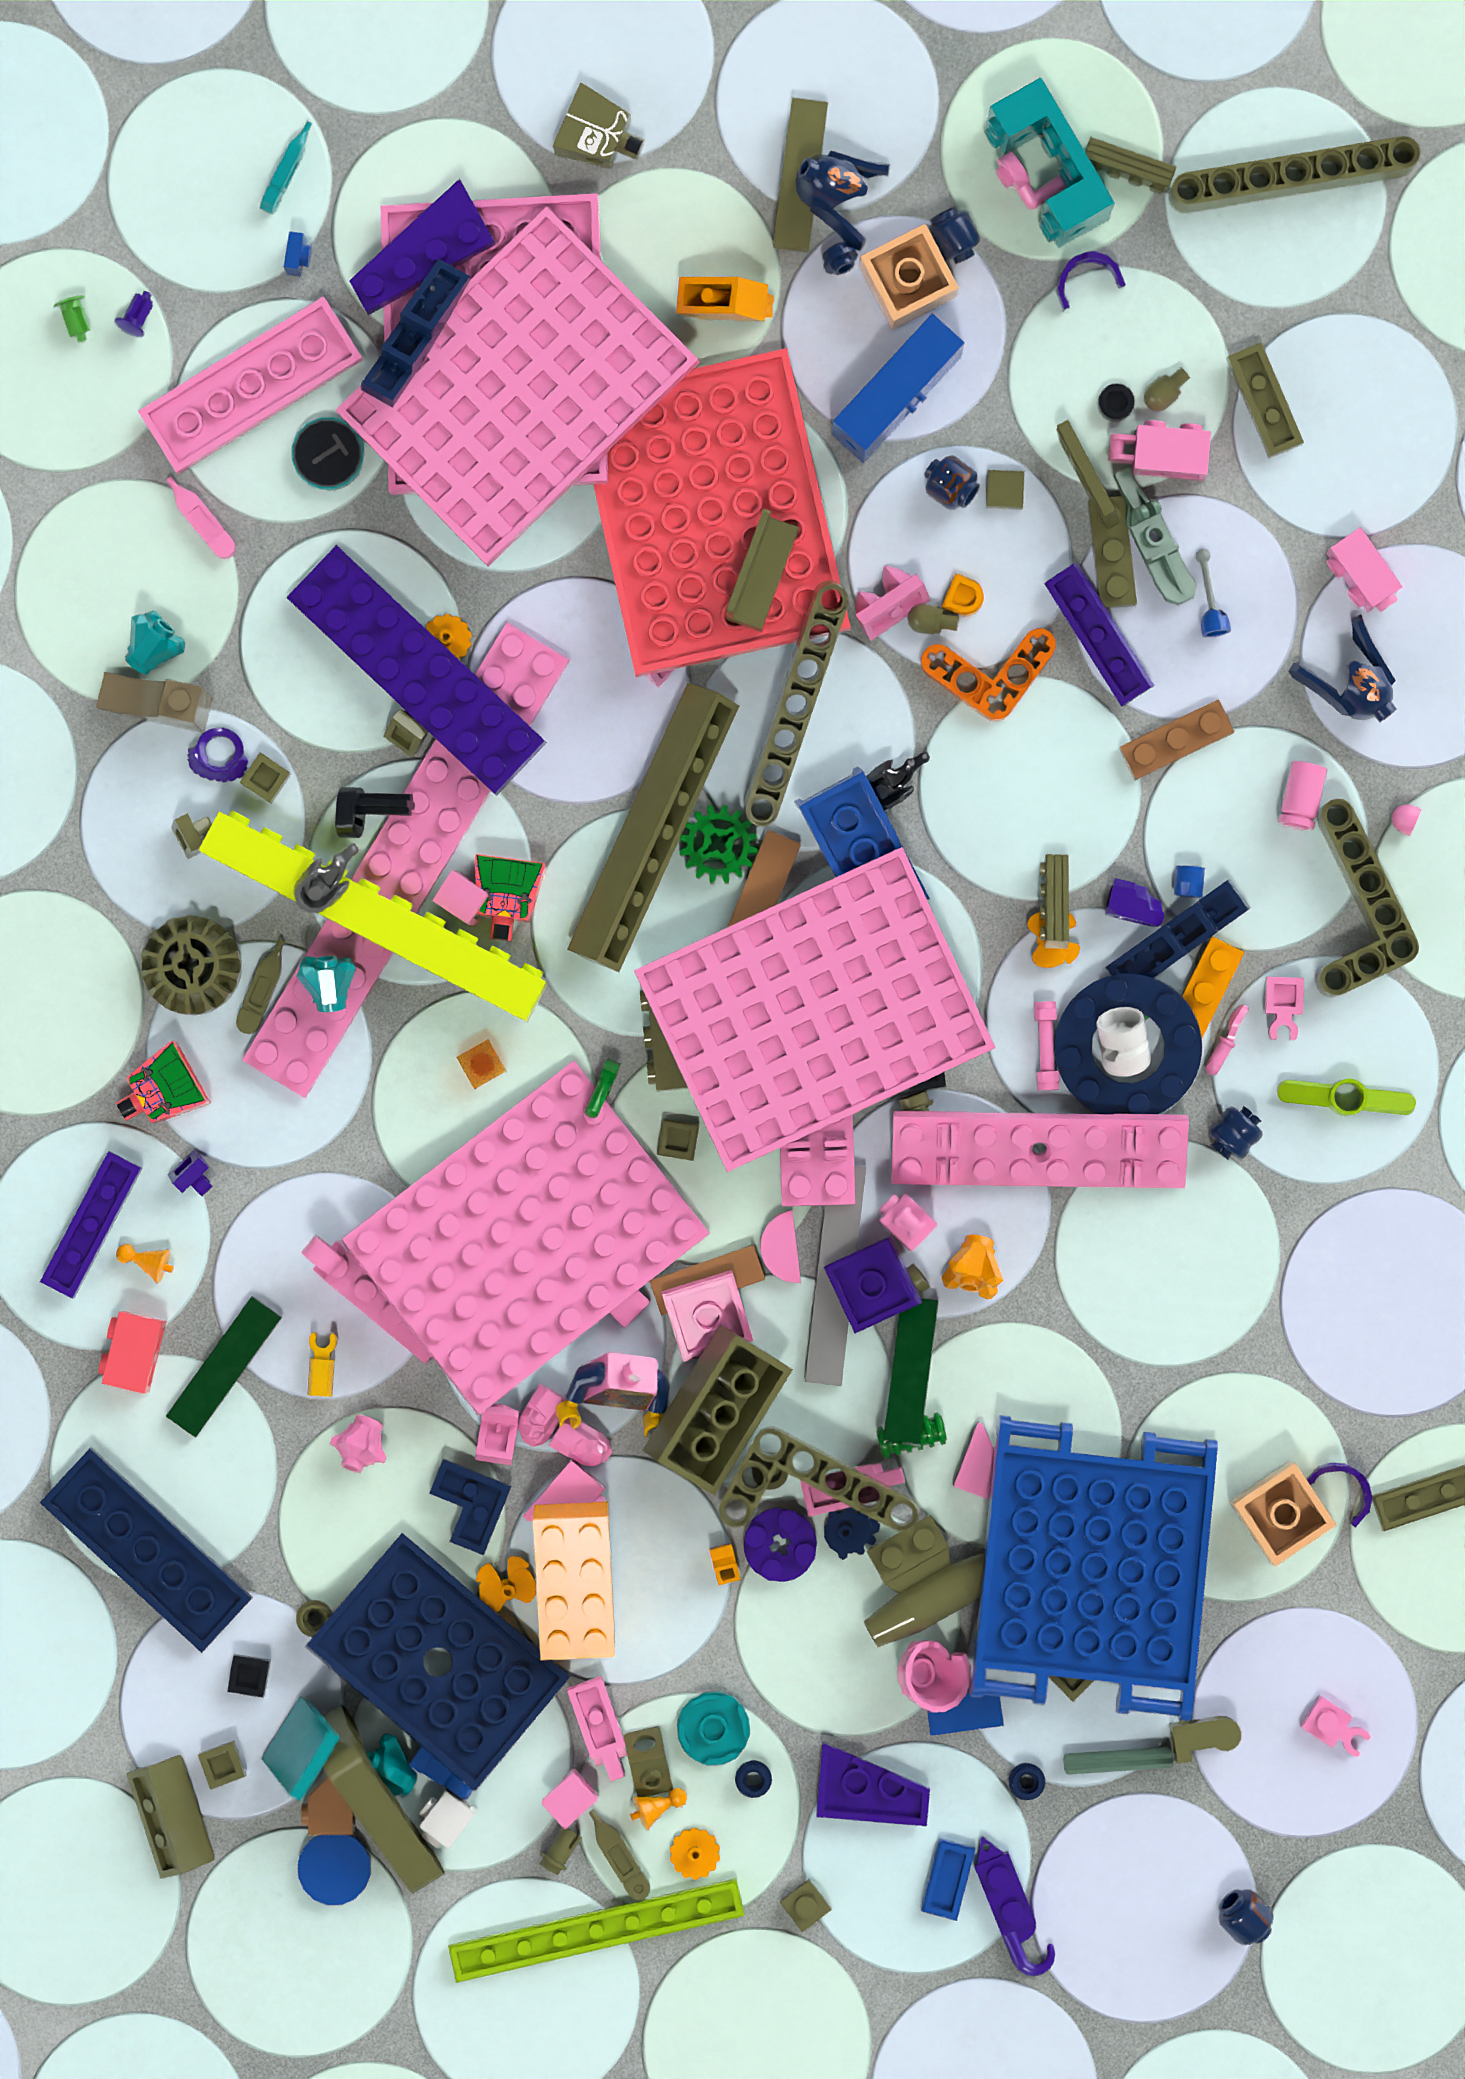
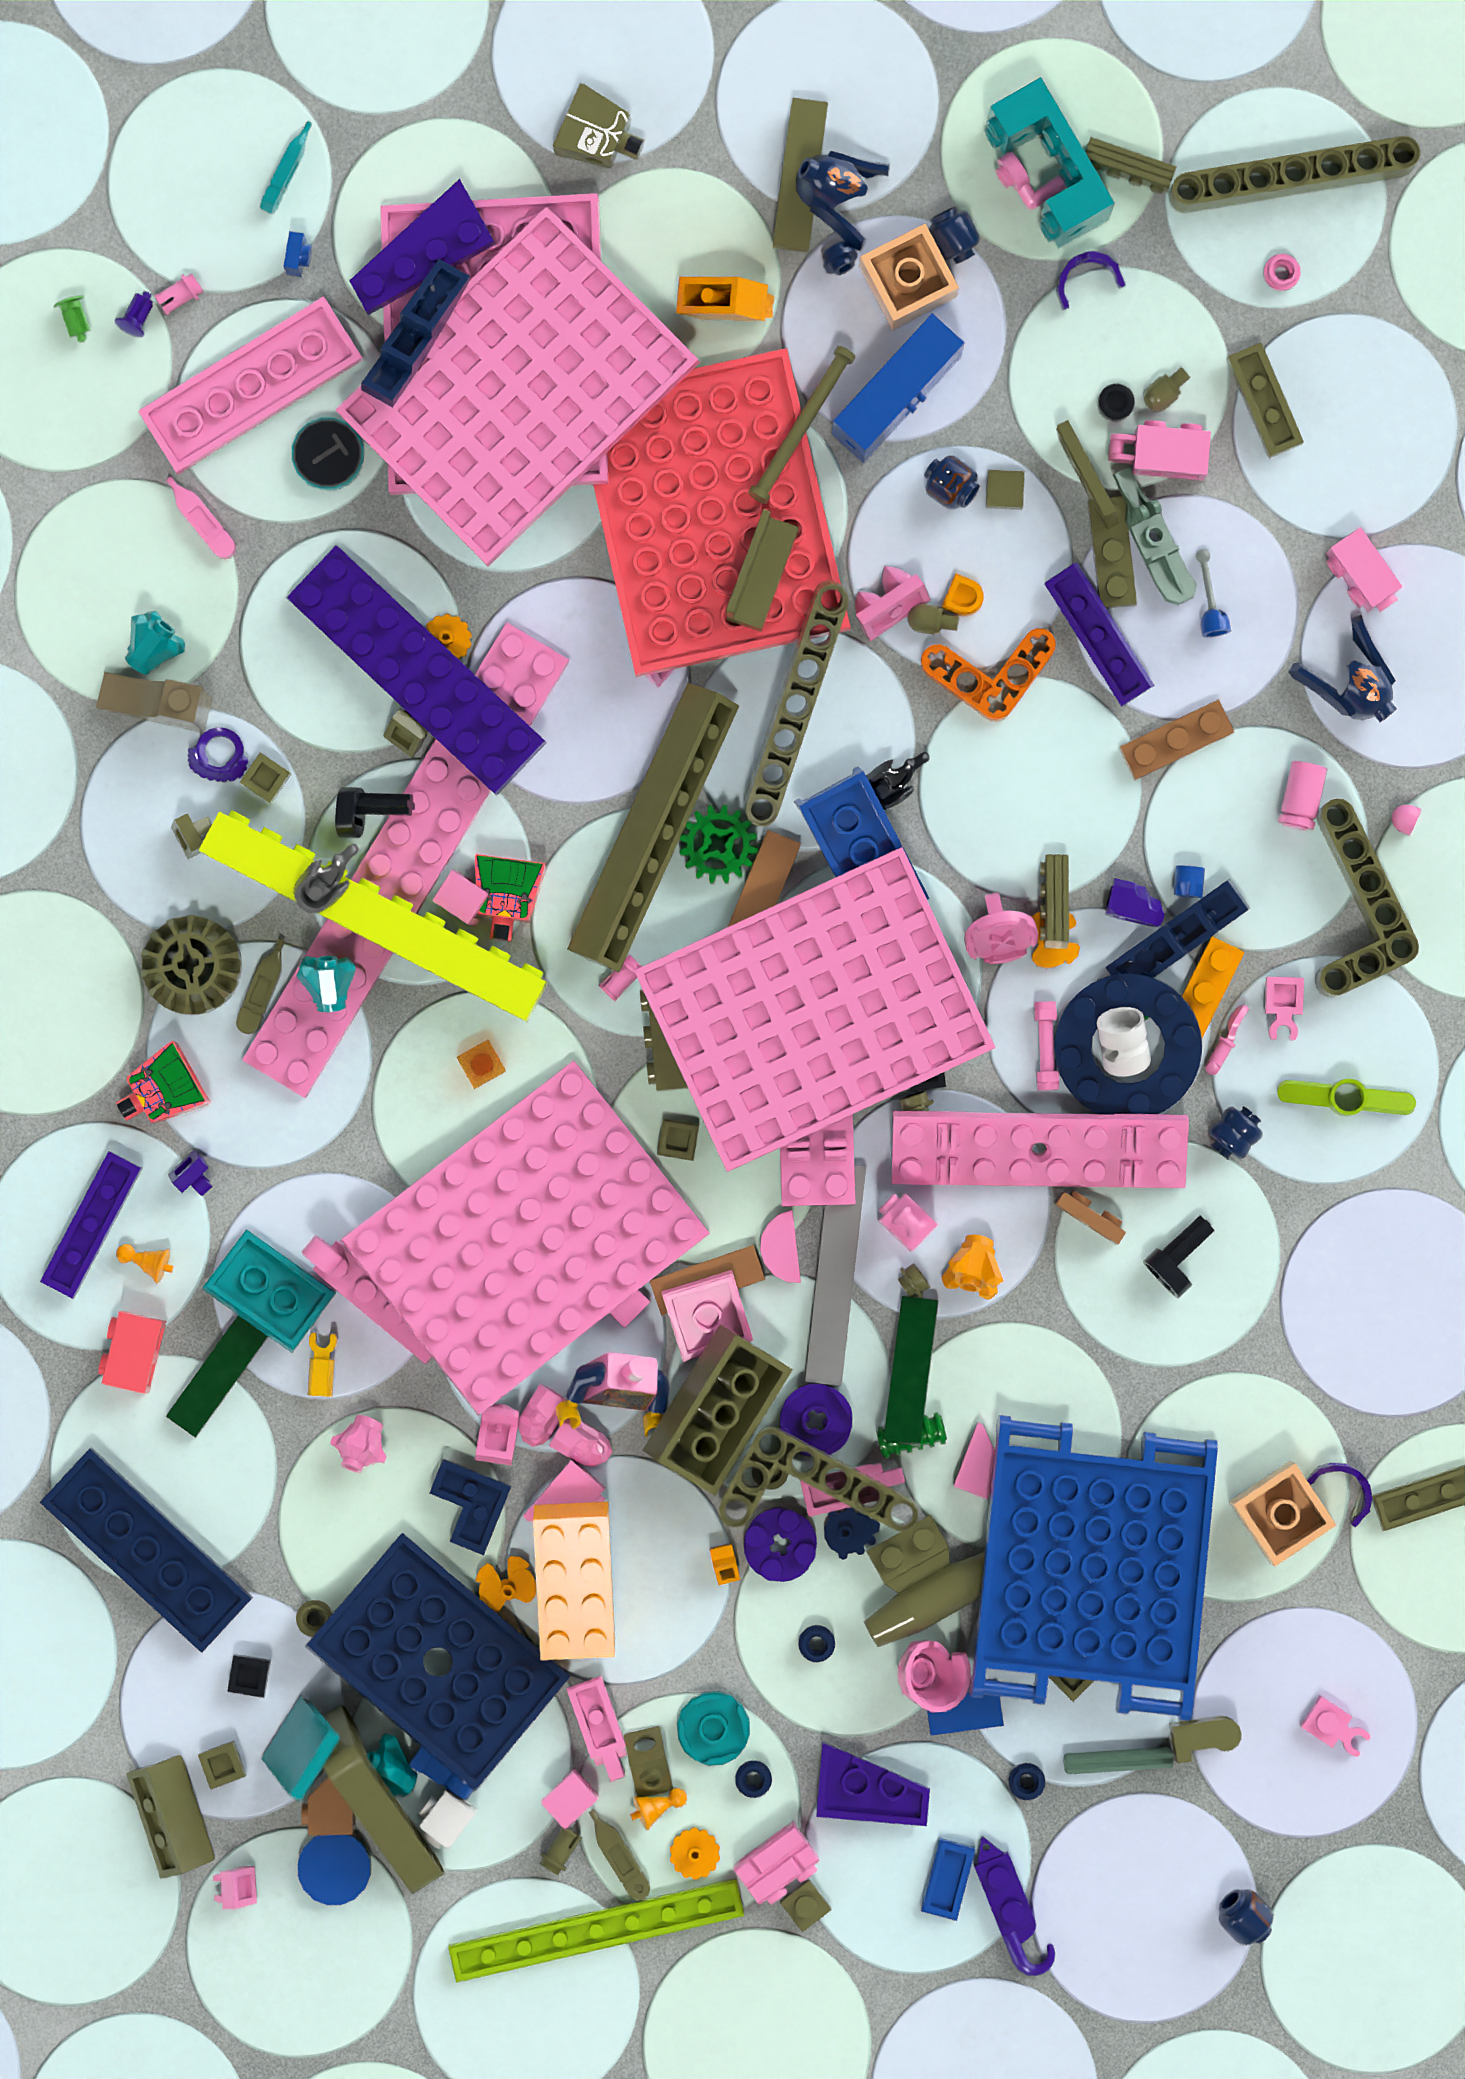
green bar [585,1058,621,1118] -> none
dark purple tile [824,1236,922,1334] -> none
none -> bright pink pin [154,273,203,315]
none -> teal tile [202,1229,336,1353]
none -> bright pink tile [213,1866,257,1909]
none -> bright pink pin [598,954,642,1001]
none -> bright pink brick [733,1821,819,1905]
none -> olive bar [748,346,856,504]
none -> dark purple plate [780,1384,853,1457]
none -> dark blue plate [798,1625,835,1662]
none -> bright pink tile [964,892,1038,964]
none -> medium nougat plate [1054,1190,1126,1245]
none -> black piece [1143,1215,1215,1298]
none -> bright pink plate [1264,254,1301,291]

